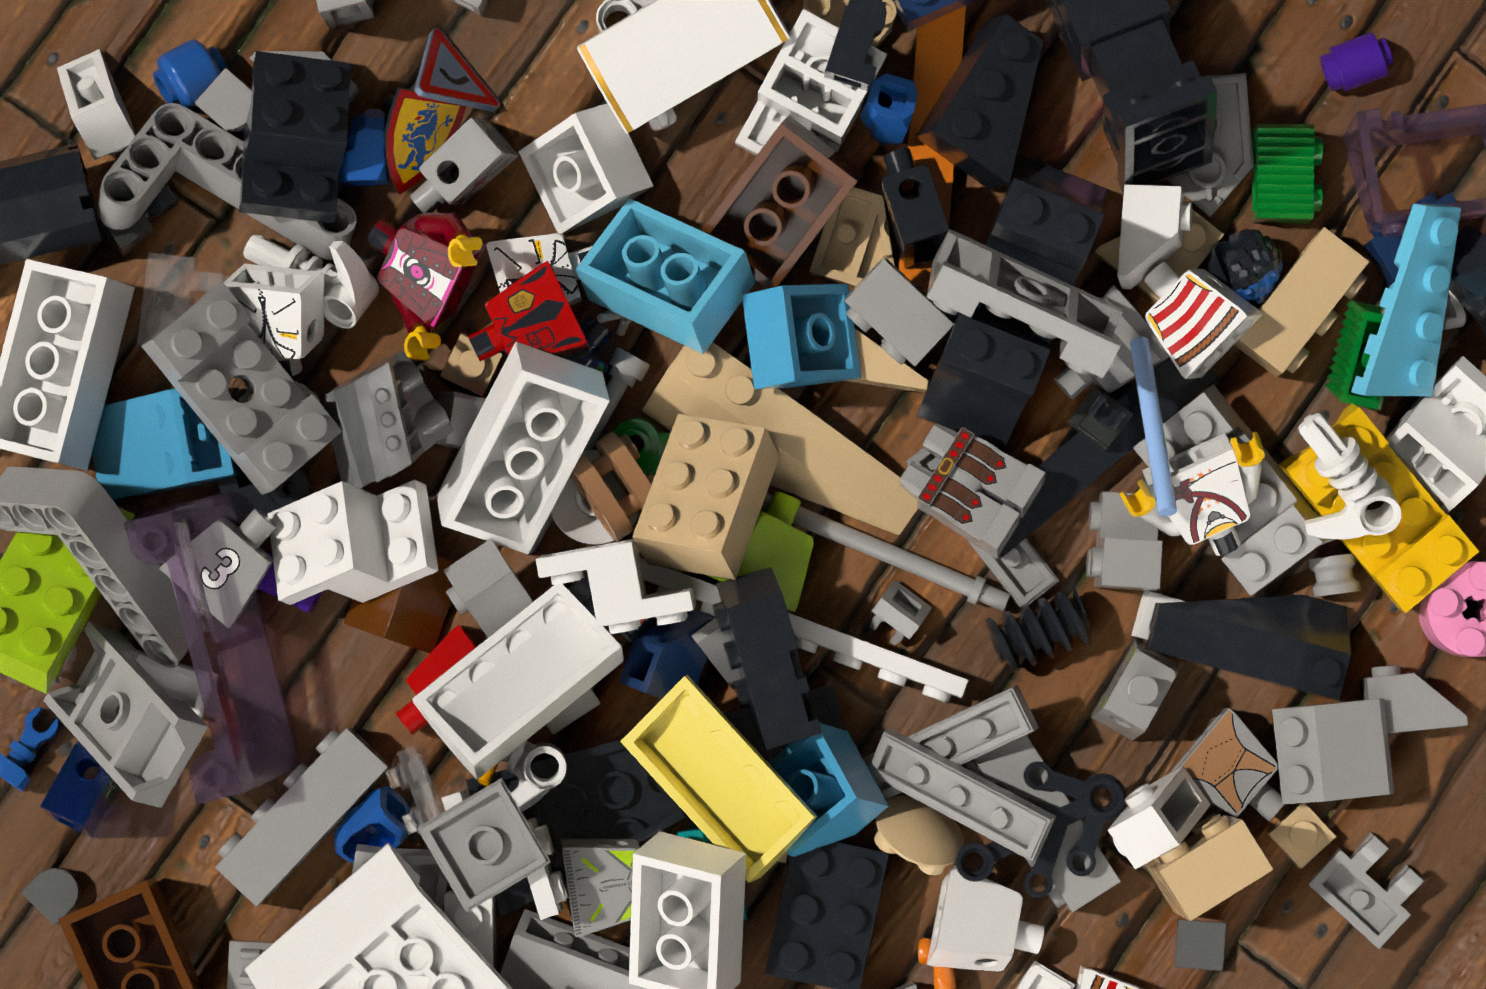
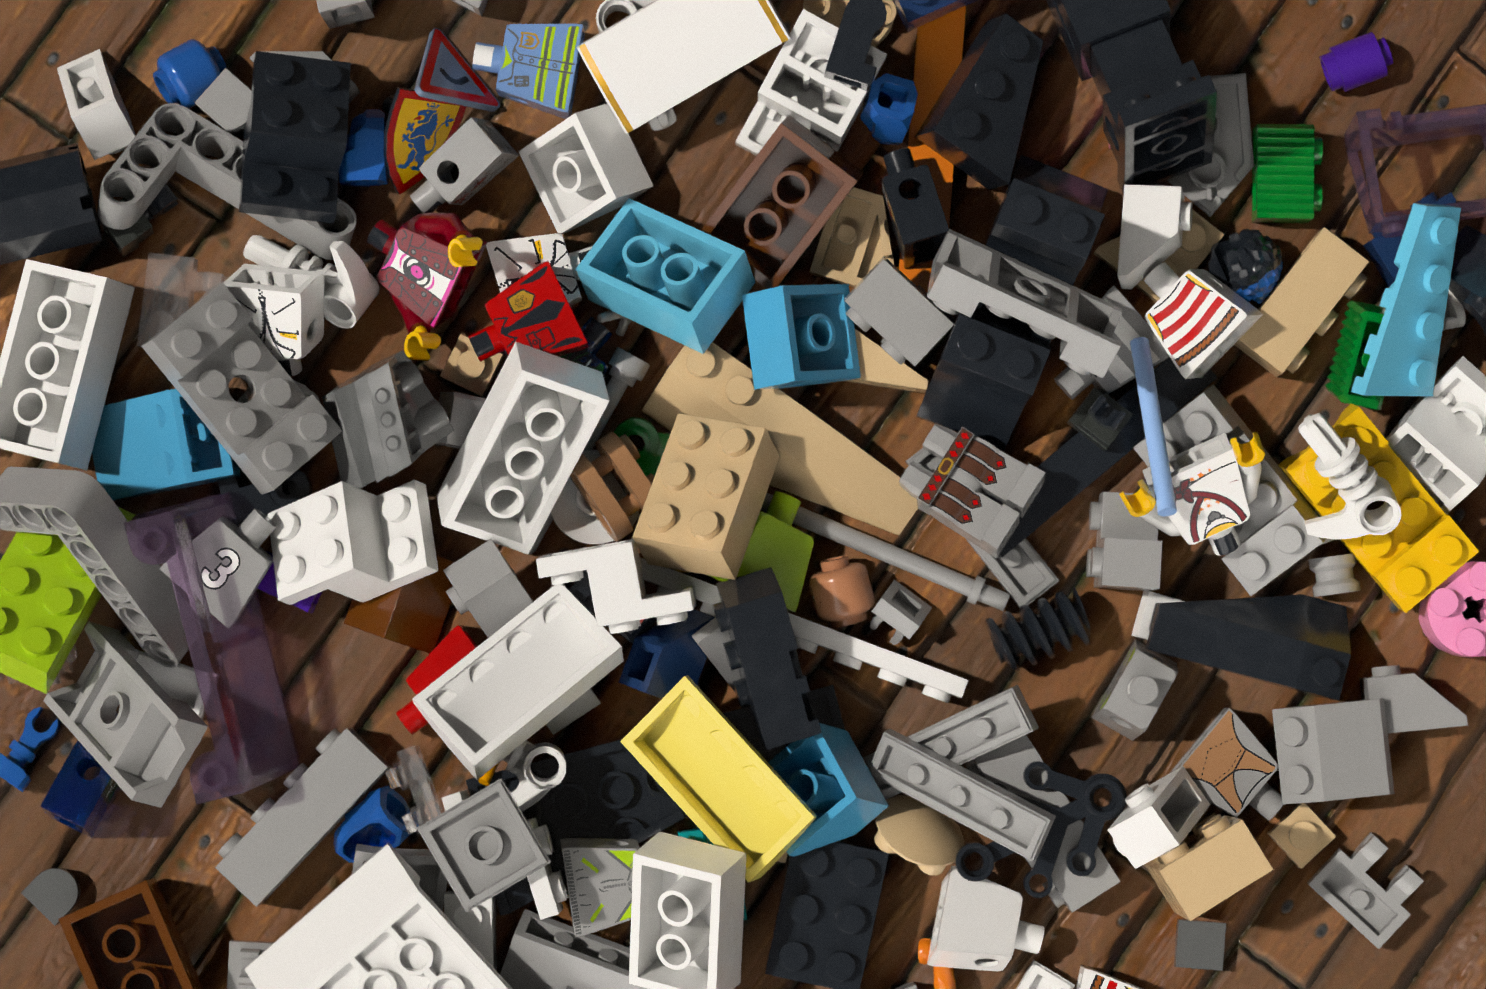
none -> medium blue torso [472,24,585,119]
none -> nougat head [808,555,875,628]

